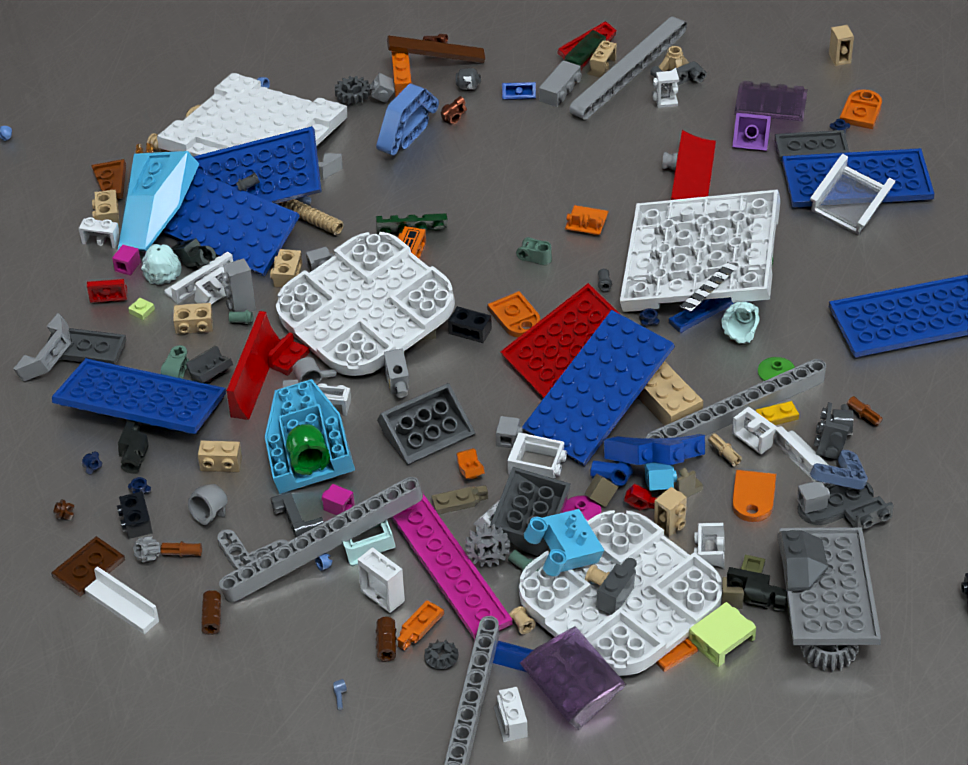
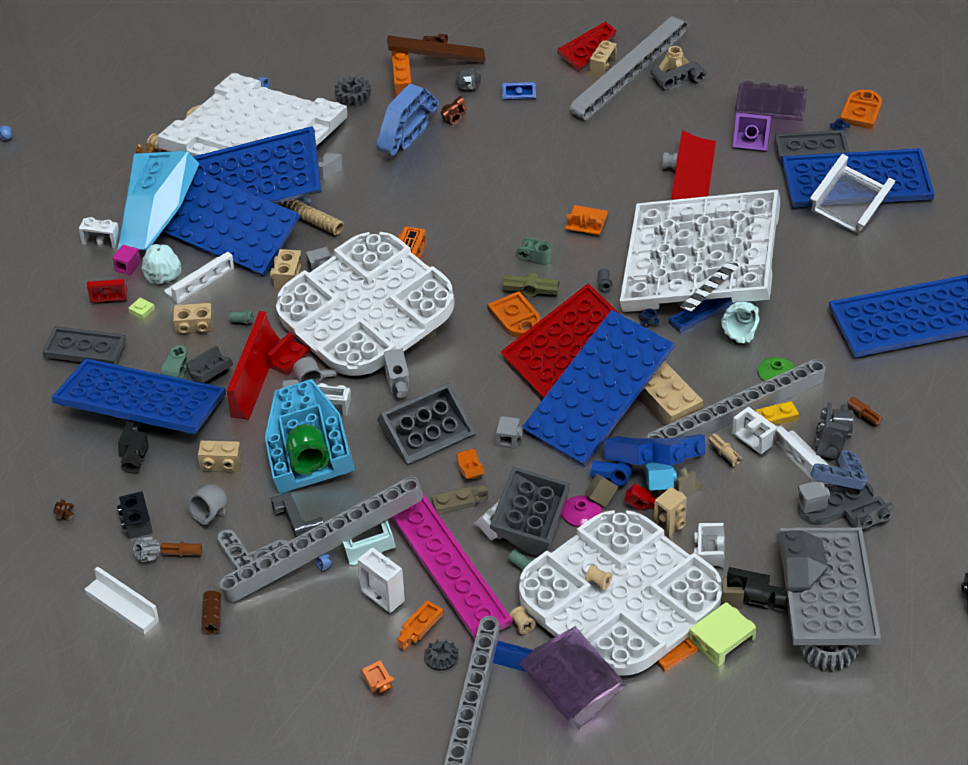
light grey slope [14,313,71,382] -> none
reddish brown tile [51,536,125,597] -> none
dark blue plate [82,451,102,474] -> none
dark orange wing [91,159,126,199] -> none
tan brick [92,190,120,226] -> none
dark blue plate [128,477,151,494] -> none
pearl dark grey plate [171,238,216,267] -> none
white window [194,266,226,305] -> none
light grey brick [222,258,256,312] -> none
dark grey pin [236,172,260,192] -> none
dark pink brick [322,484,355,516] -> none
sand blue hand [333,679,347,710] -> none
light grey brick [370,73,394,103] -> none
dark green wing [376,213,448,235] -> none
reddish brown axle [376,617,397,662] -> none
black brick [448,306,492,343] -> none
light grey gear [465,524,510,567] -> none
white window [494,687,528,742] -> none
white window [507,433,567,479] -> none
medium azure piece [524,509,604,576] -> none
light grey brick [539,60,582,107] -> none
clear green plate [564,30,606,66] -> none
dark grey hinge [596,557,637,614] -> none
white window [653,68,679,108] -> none
orange tile [732,470,776,522] -> none
olive plate [741,555,765,573] -> none
tan brick [829,25,854,66] -> none
none -> orange bracket [360,660,395,694]
none -> olive piece [502,273,559,297]

